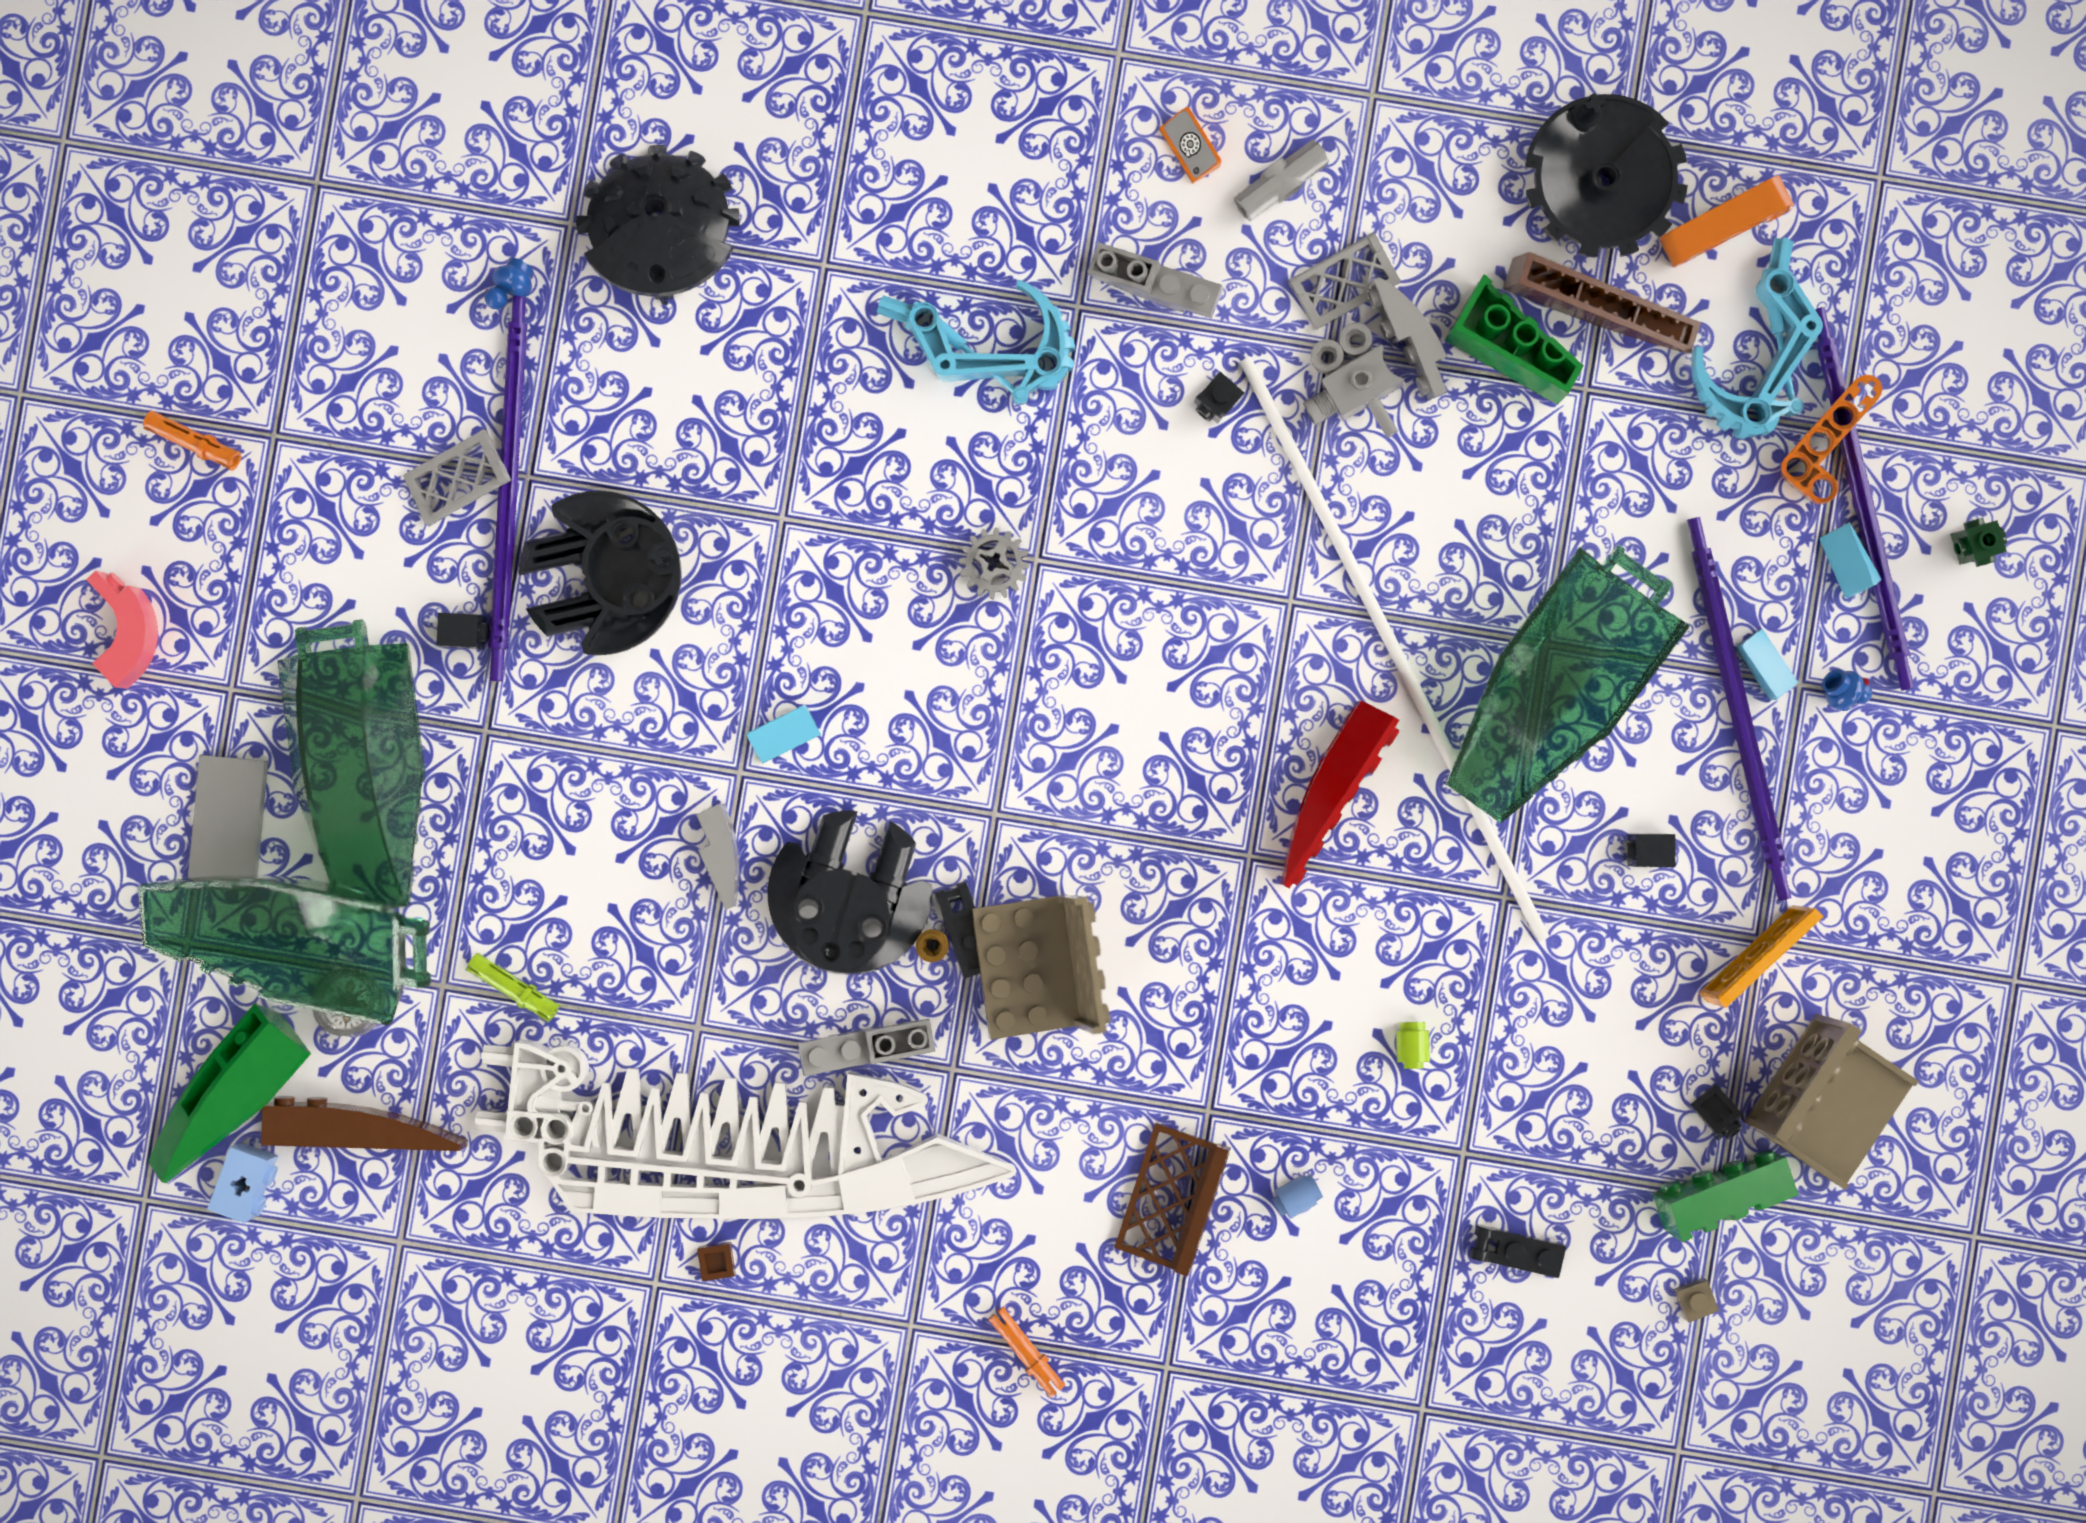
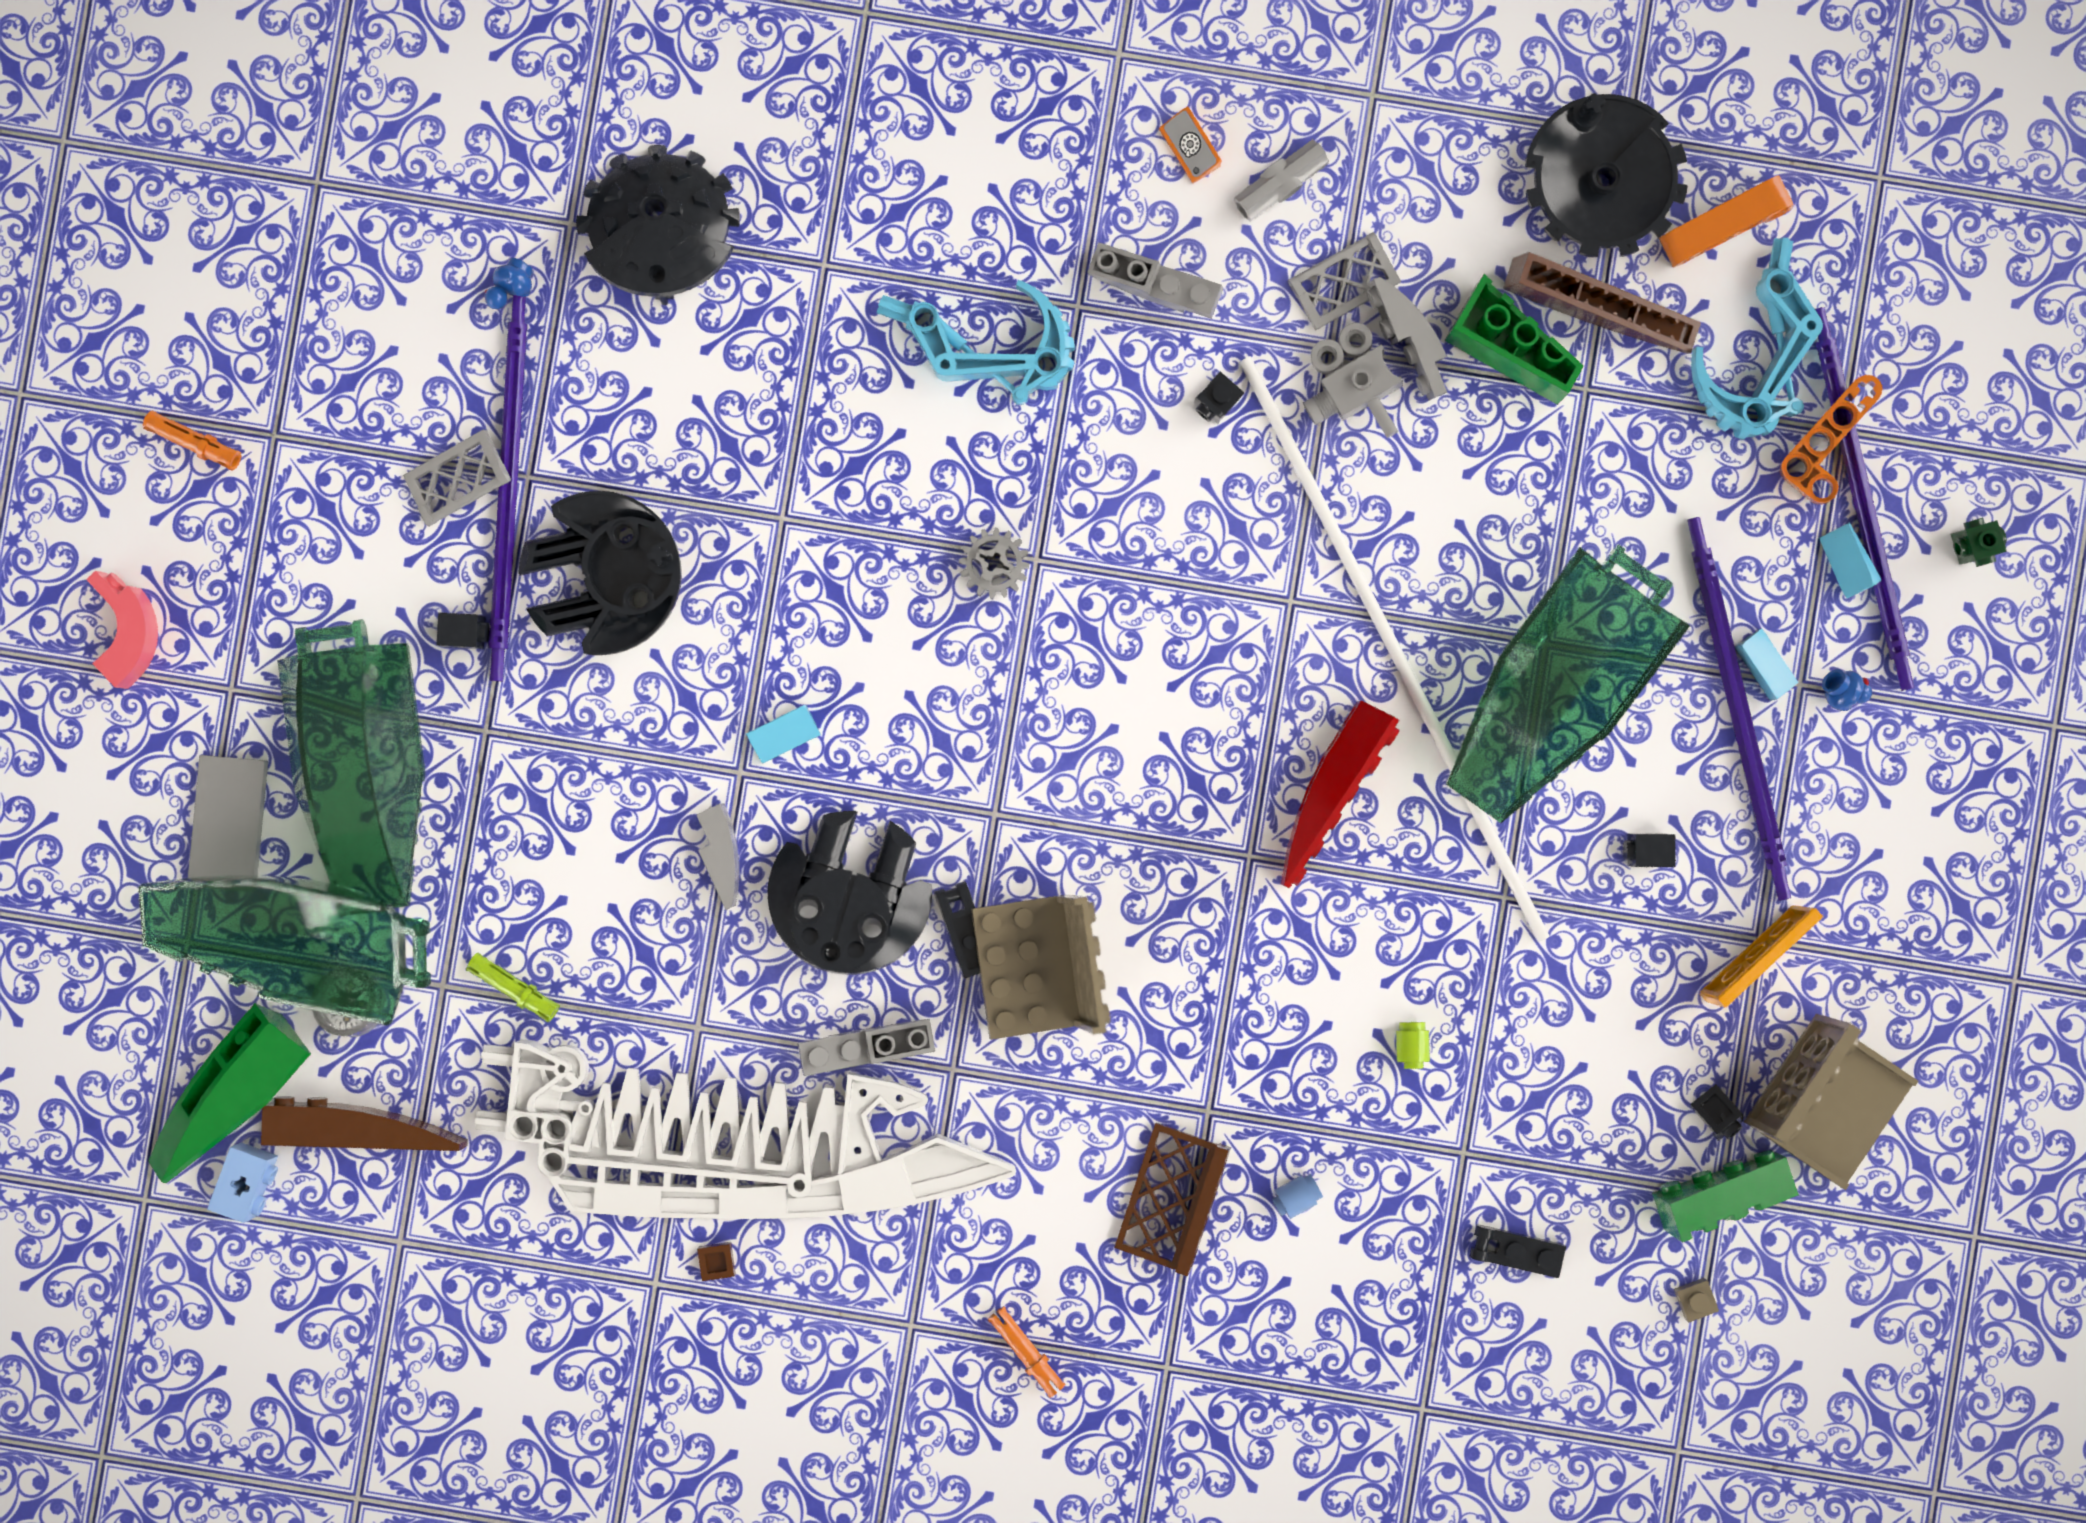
pearl gold cone [916,929,949,962] -> none

